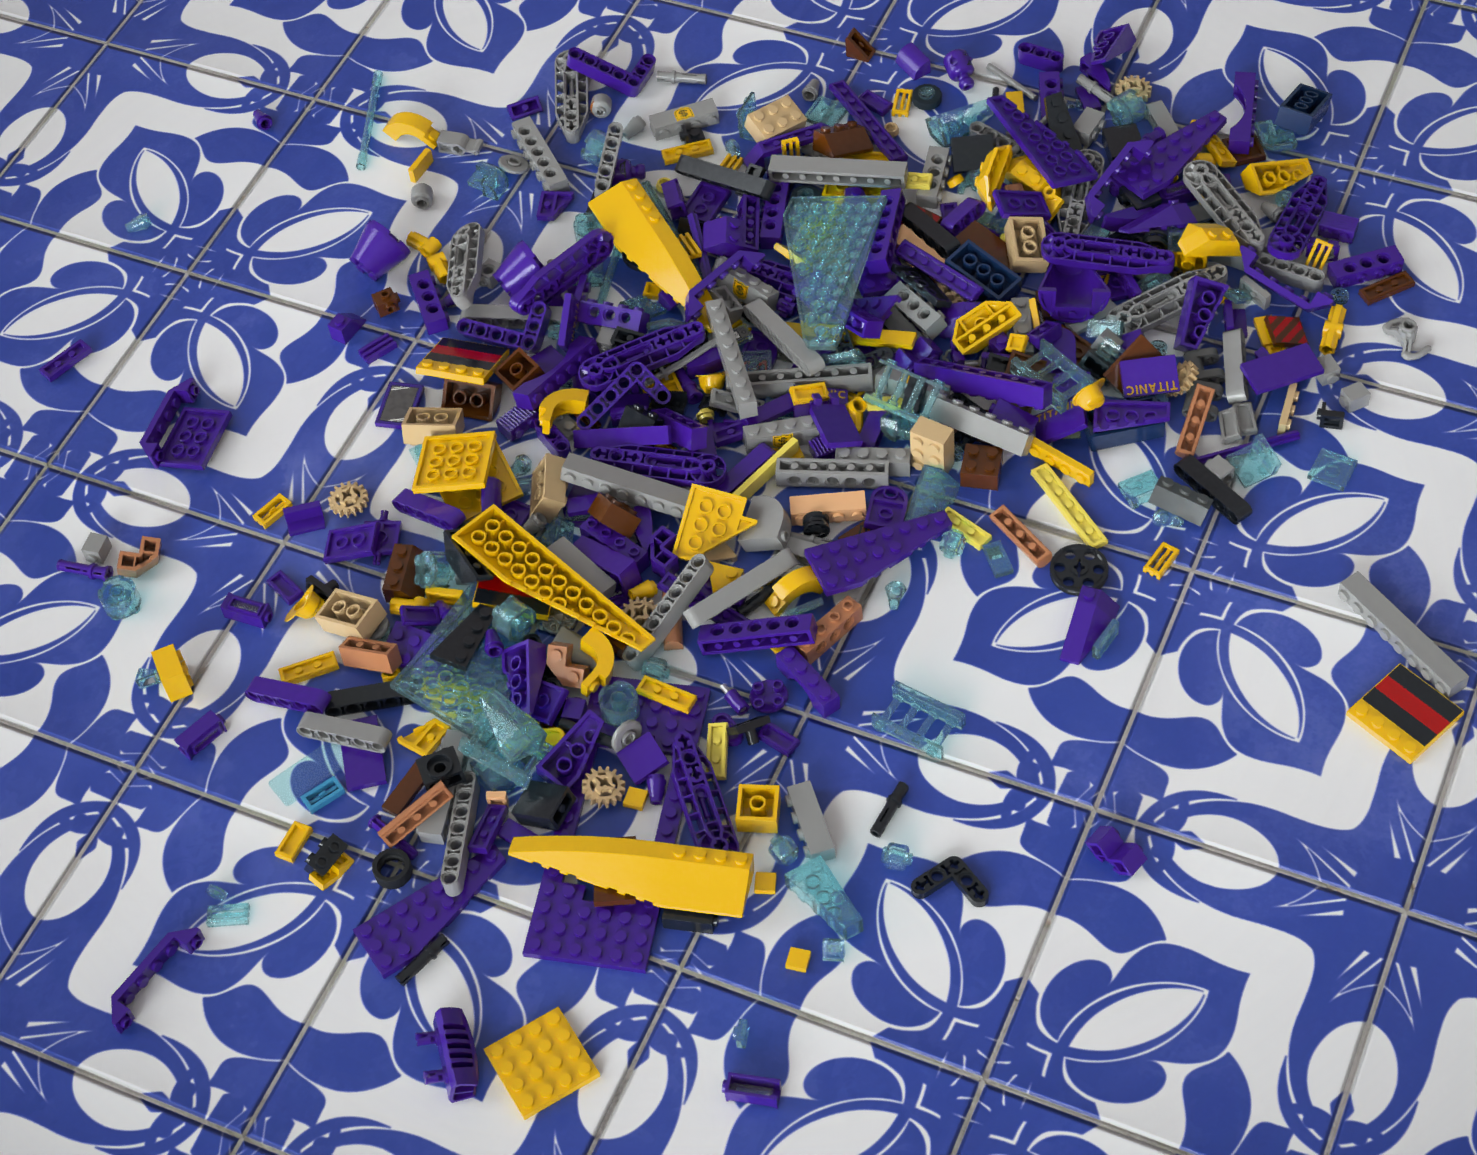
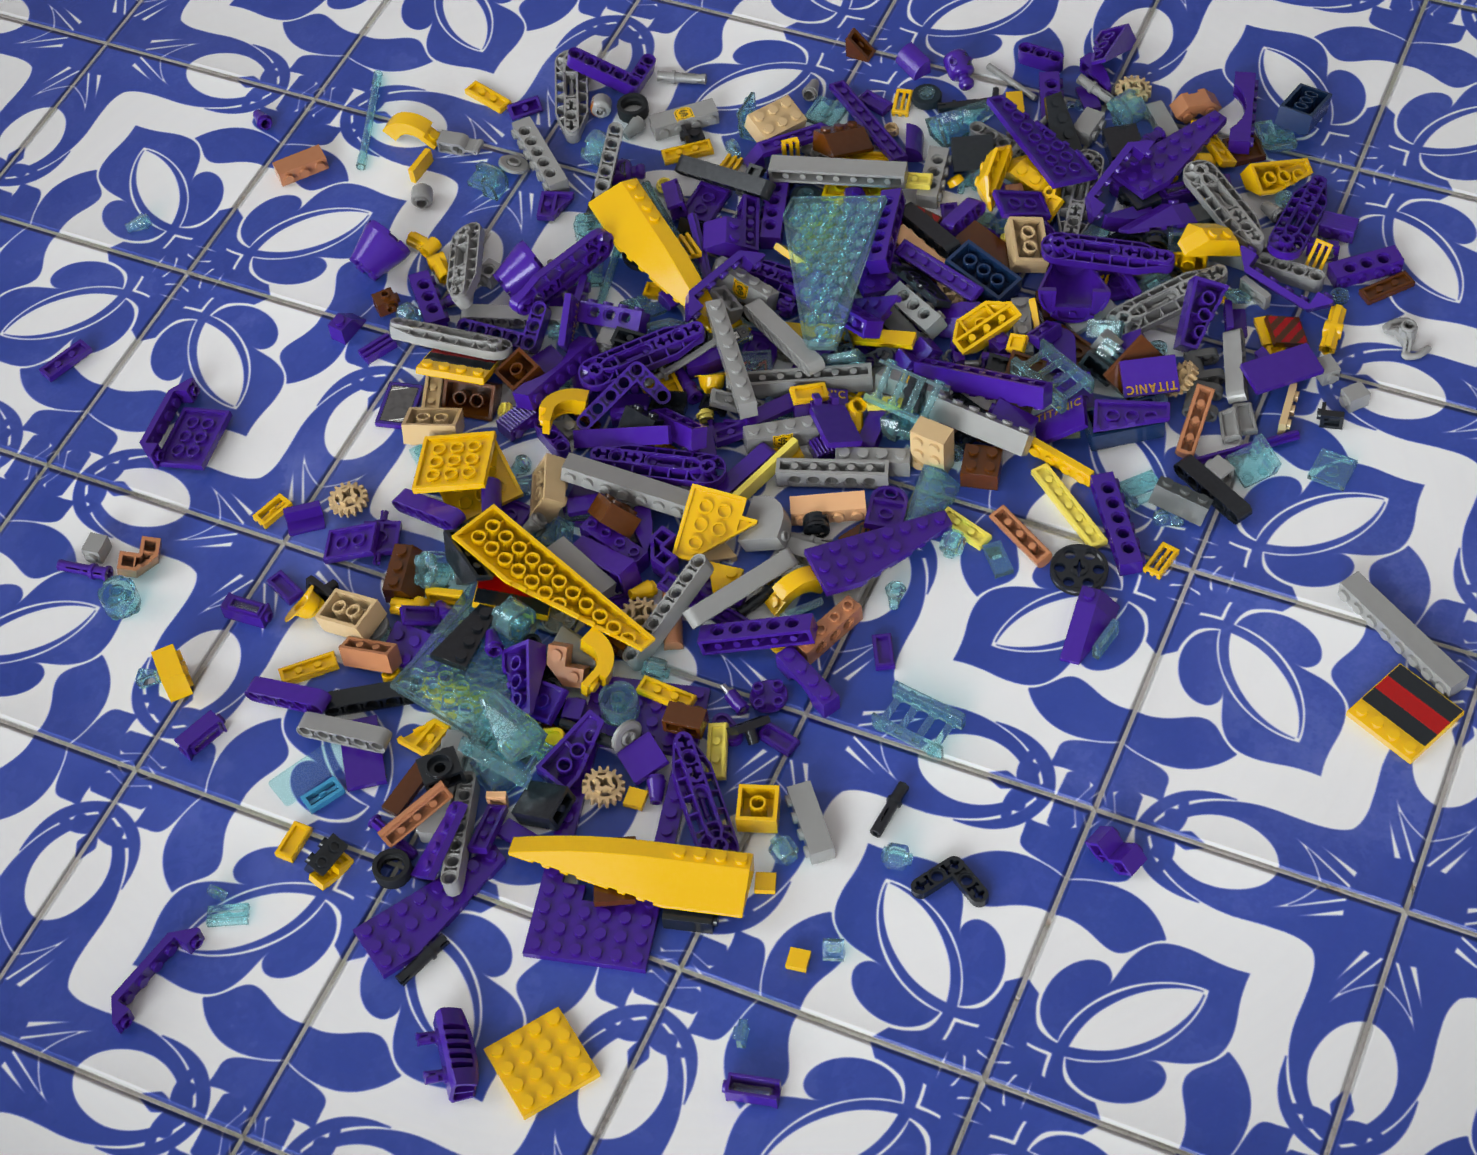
clear light blue wedge [784,855,864,941] -> none
yellow piece [1072,378,1105,411] -> none
none -> nougat brick [272,144,329,187]
none -> light grey beam [389,317,513,360]
none -> clear light blue head [396,302,422,321]
none -> dark purple wing [411,801,468,880]
none -> tan plate [421,375,444,408]
none -> yellow tile [465,81,512,114]
none -> light yellow plate [497,402,513,417]
none -> black tyre [617,93,649,123]
none -> reddish brown brick [662,701,709,740]
none -> dark purple tile [872,633,895,671]
none -> dark purple brick [905,123,924,162]
none -> black pin [937,98,989,114]
none -> dark purple brick [1090,471,1146,576]
none -> nougat brick [1169,88,1222,125]

